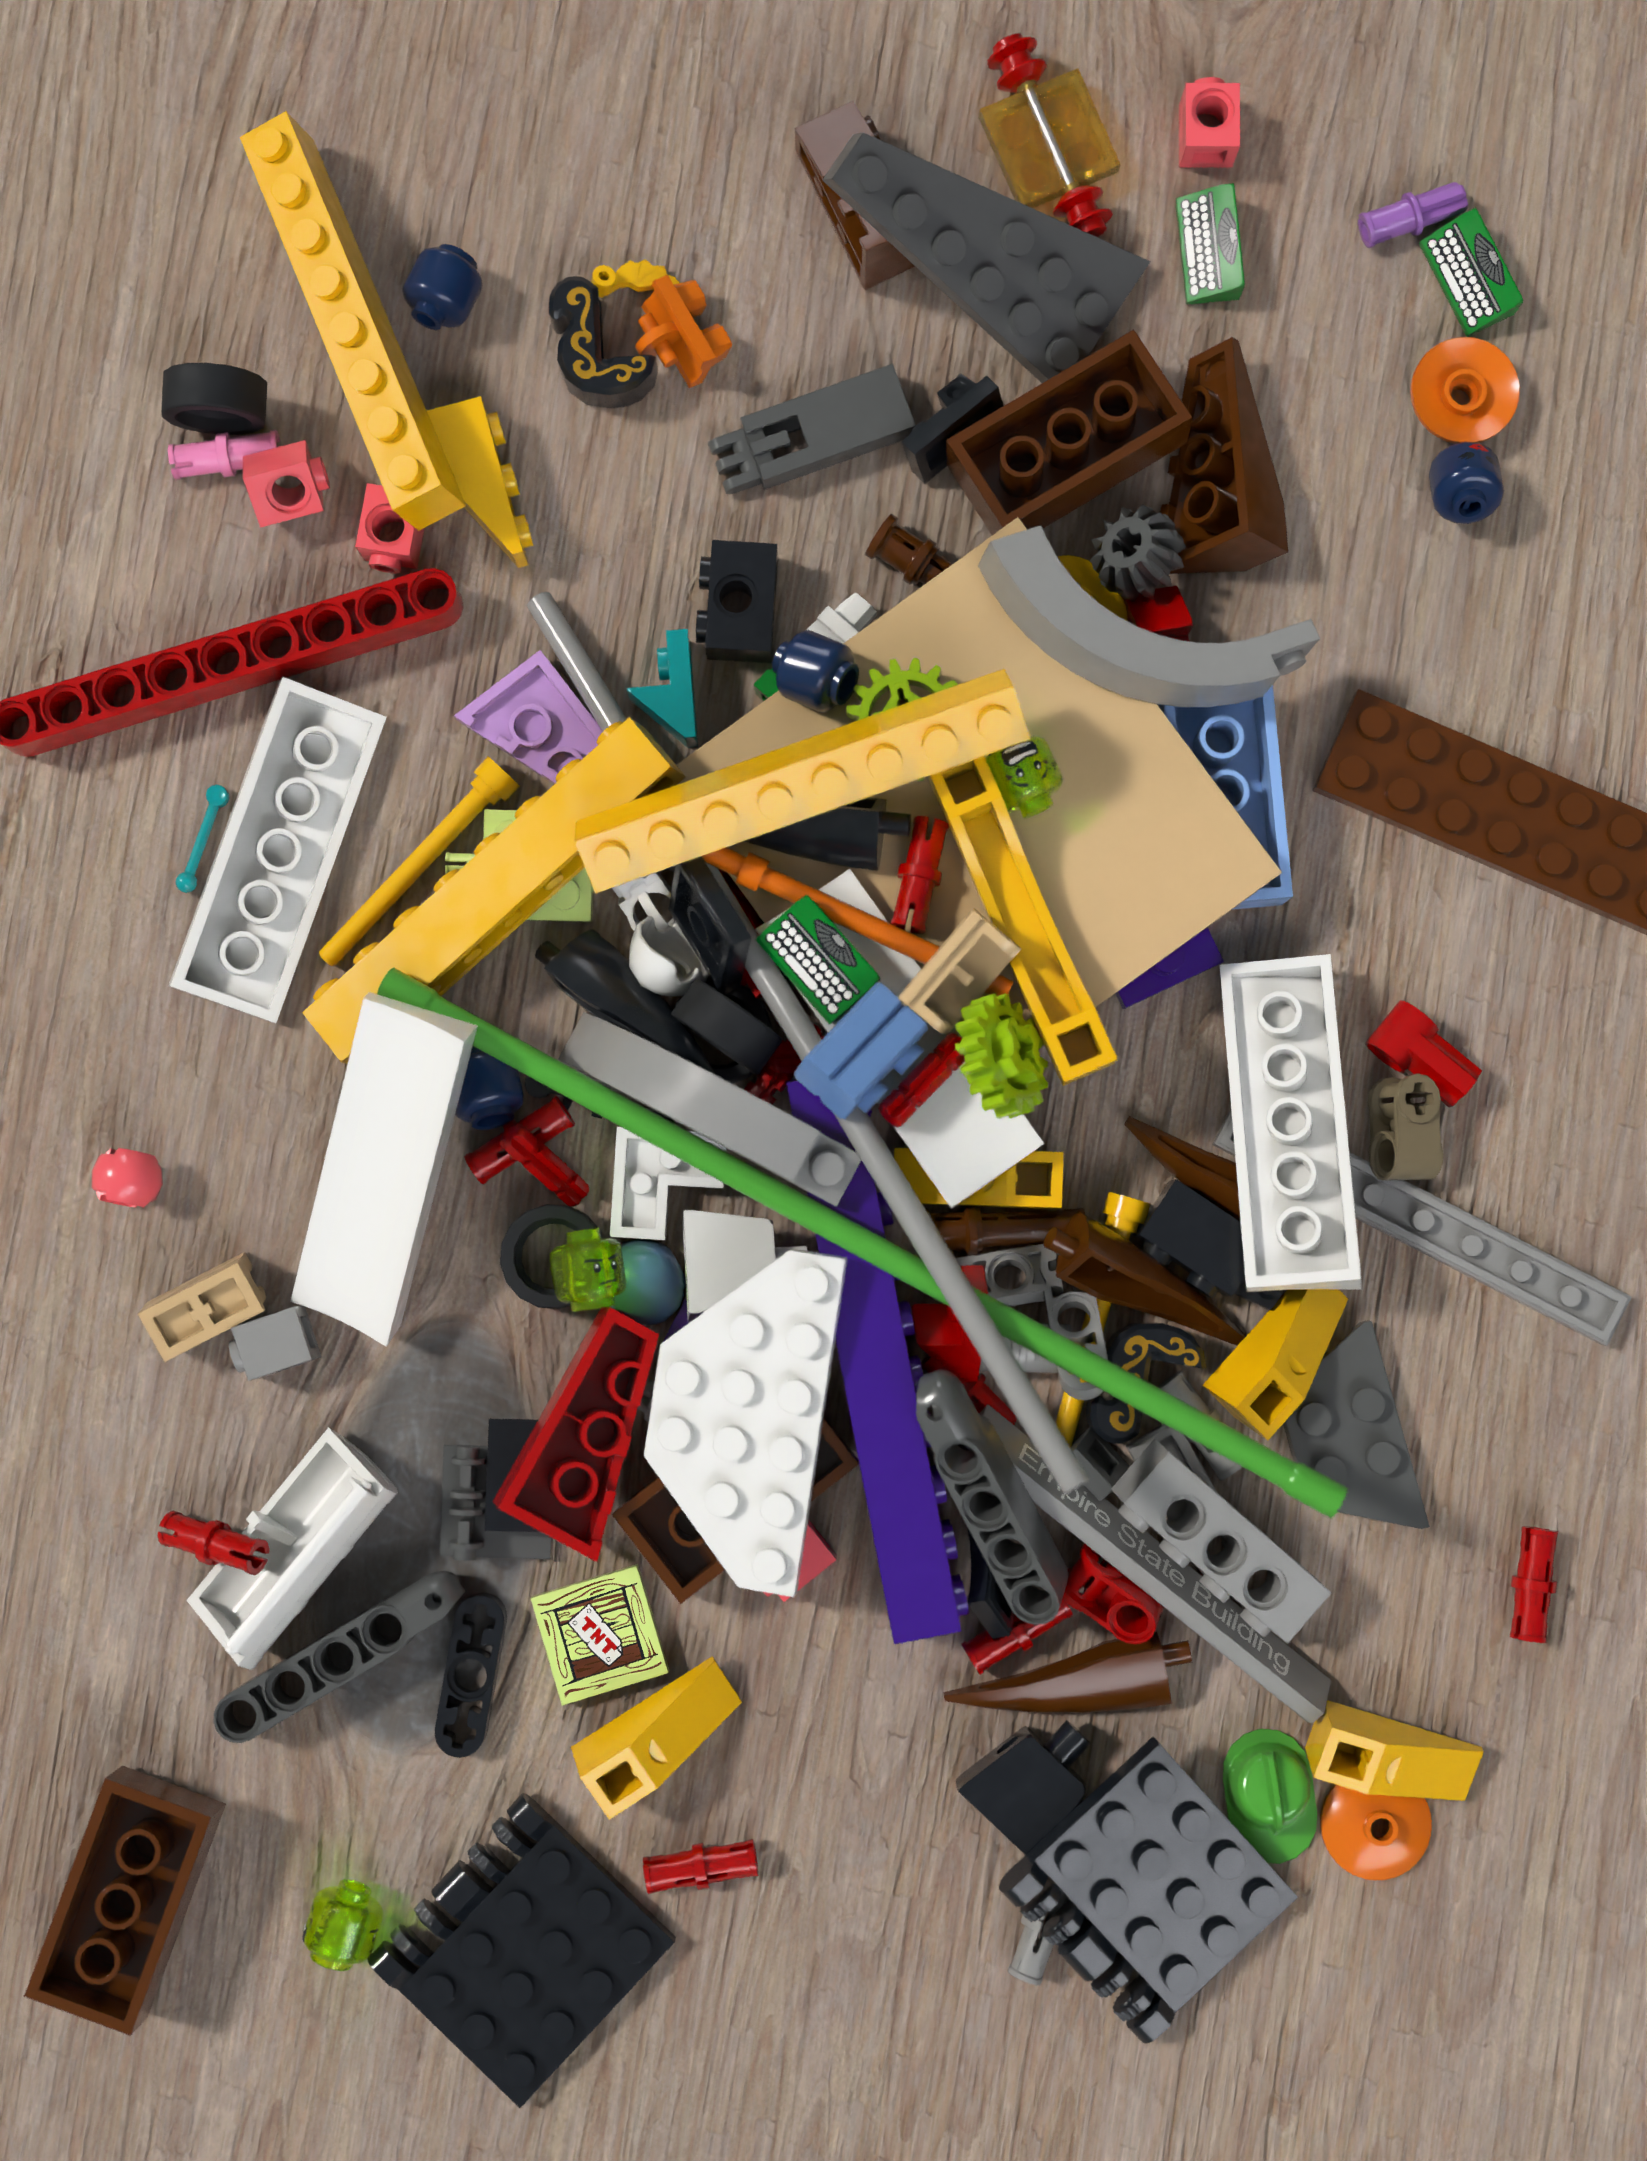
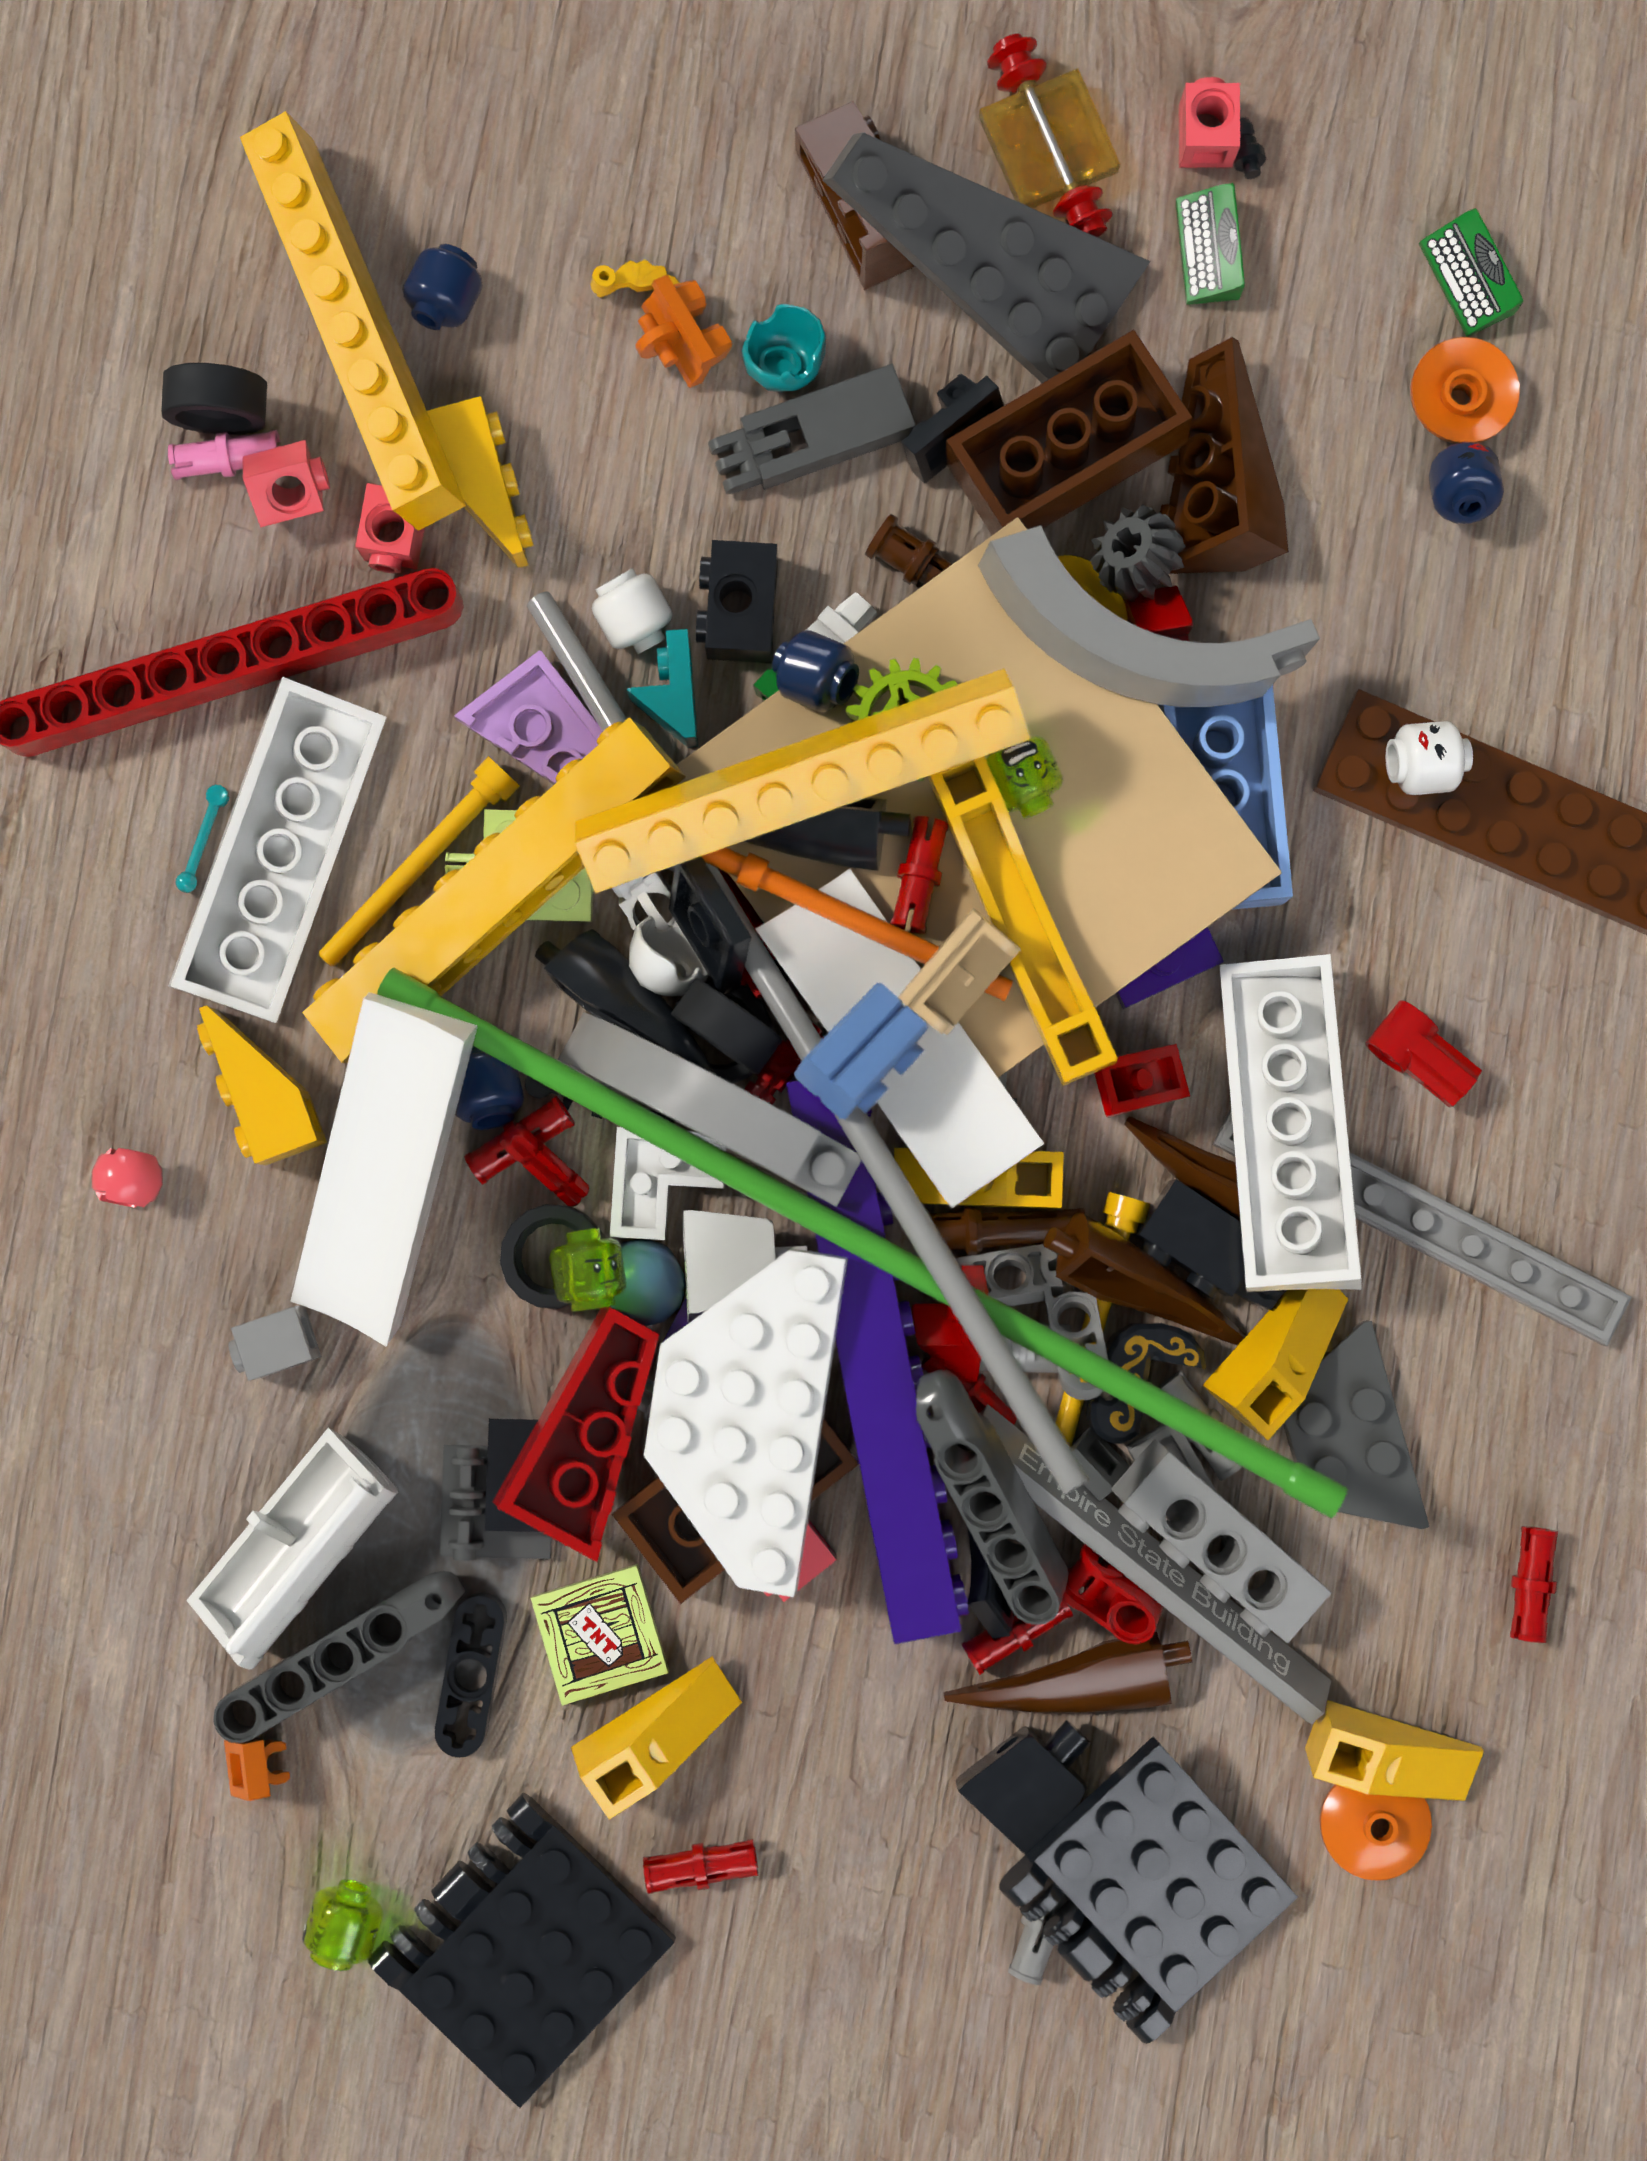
reddish brown brick [24,1766,226,2036] -> none
tan hinge [138,1252,266,1362] -> none
red pin [157,1511,270,1575] -> none
black animal [549,276,658,409] -> none
slope [755,895,880,1025] -> none
red axle [878,1033,965,1127] -> none
lime gear [955,993,1049,1119] -> none
bright green piece [1223,1729,1317,1864] -> none
medium lavender axle [1358,182,1468,248] -> none
dark tan piece [1368,1074,1444,1180] -> none
none -> yellow slope [197,1005,327,1166]
none -> orange tile [224,1738,290,1801]
none -> white head [592,568,673,654]
none -> teal hair [742,304,826,392]
none -> red slope [1094,1044,1190,1118]
none -> black piece [1234,117,1266,179]
none -> white head [1385,721,1473,795]

